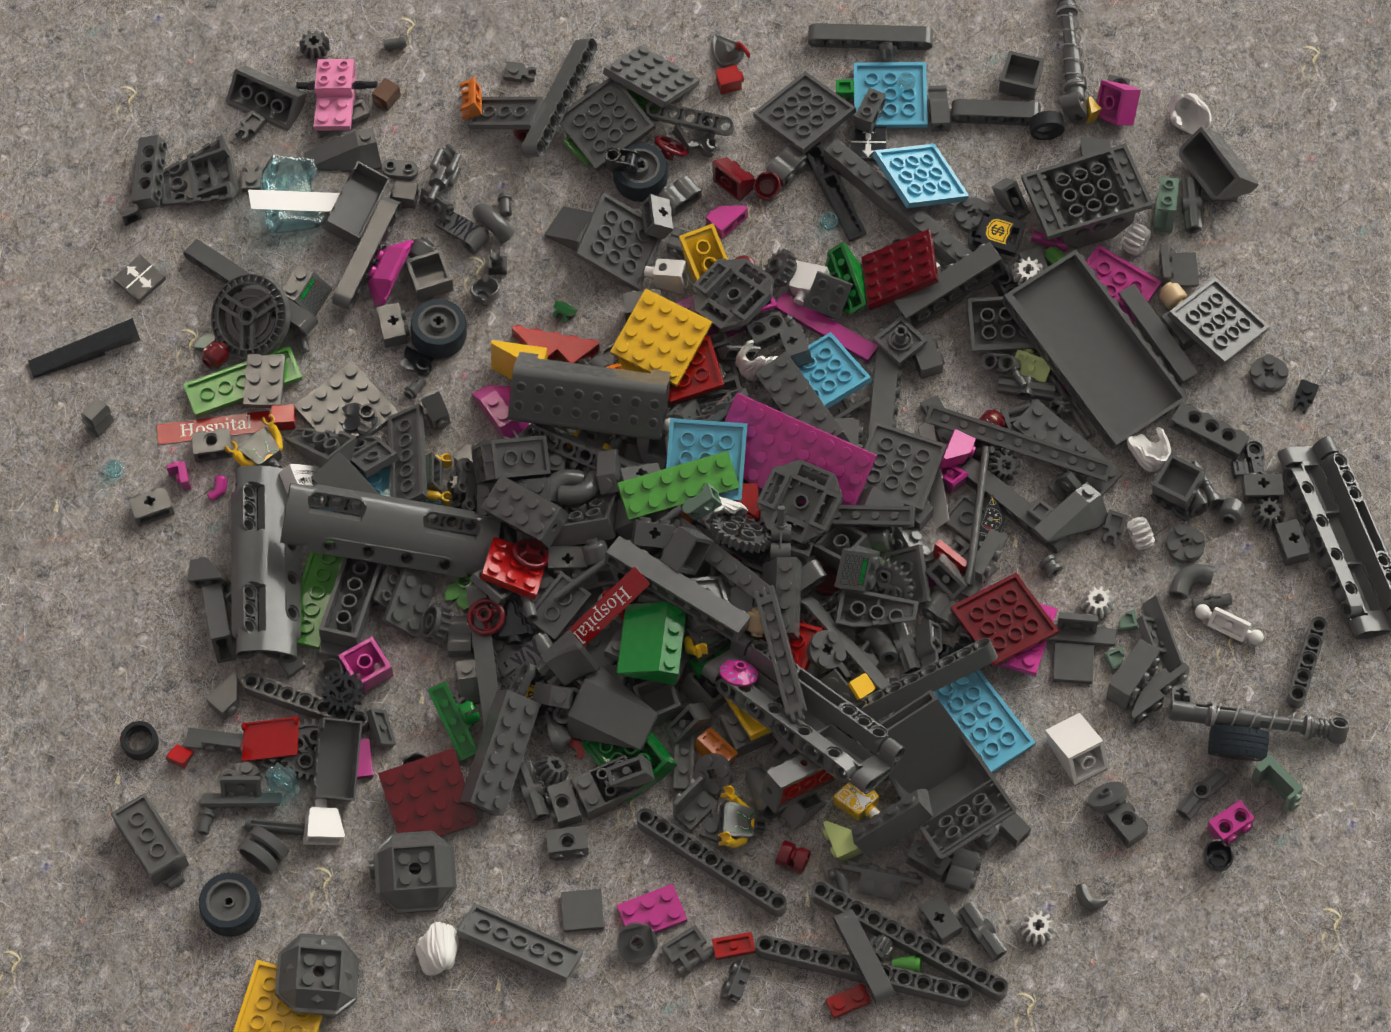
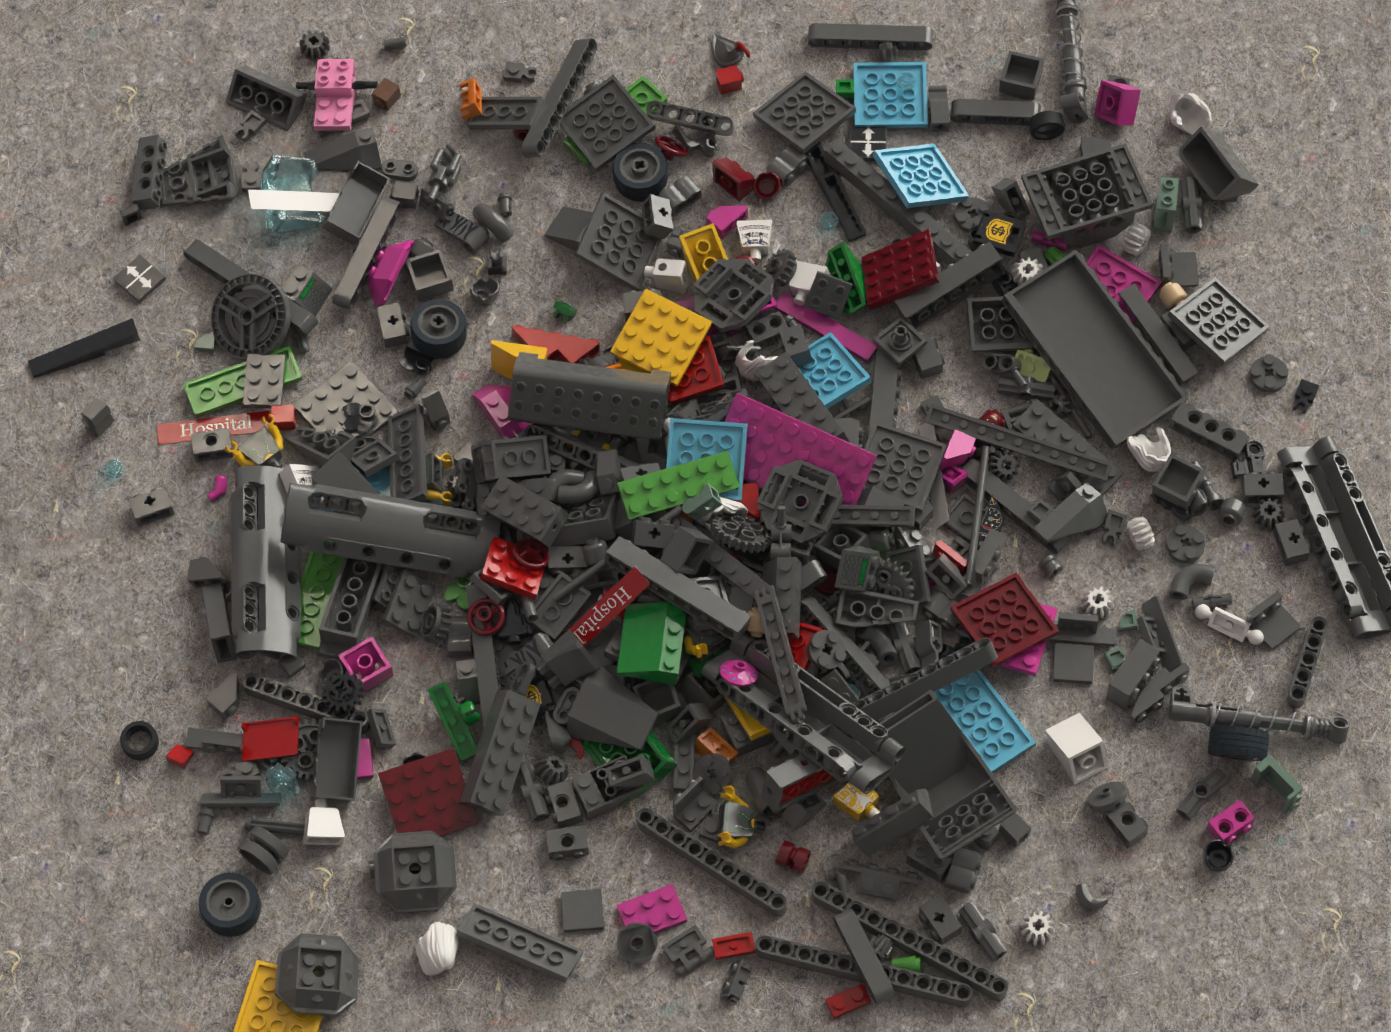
dark grey container [110,793,189,889] -> none
dark pink bracket [166,461,191,491] -> none
dark red head [201,341,229,369] -> none
dark grey slope [533,682,575,709] -> none
dark grey plate [602,46,700,108] -> none
black piece [604,147,641,173] -> none
yellowish green slope [823,821,863,862] -> none
yellow slope [848,673,875,700] -> none
dark grey brick [854,88,886,134] -> none
yellow slope [1085,96,1101,124] -> none
none -> white torso [737,220,772,263]
none -> dark grey bracket [1246,591,1300,649]

